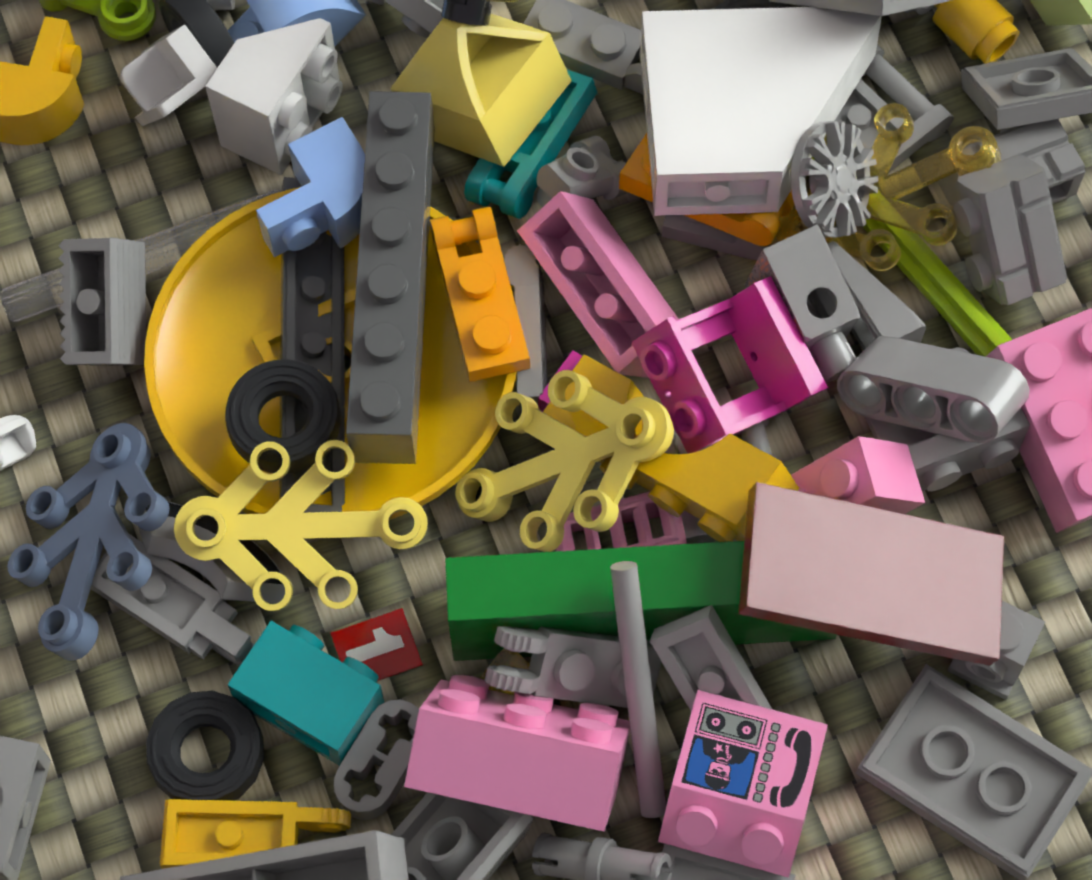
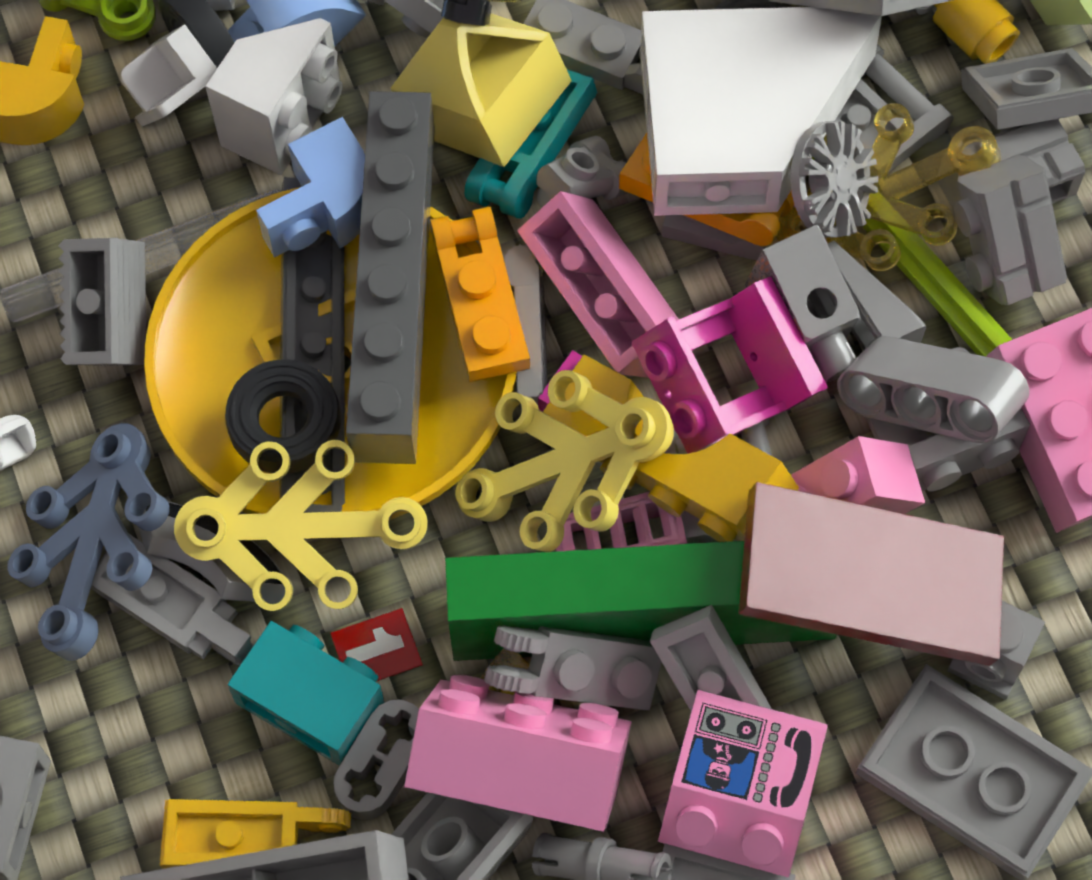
black tyre [146,691,264,801] -> none
light grey bar [610,561,666,818] -> none

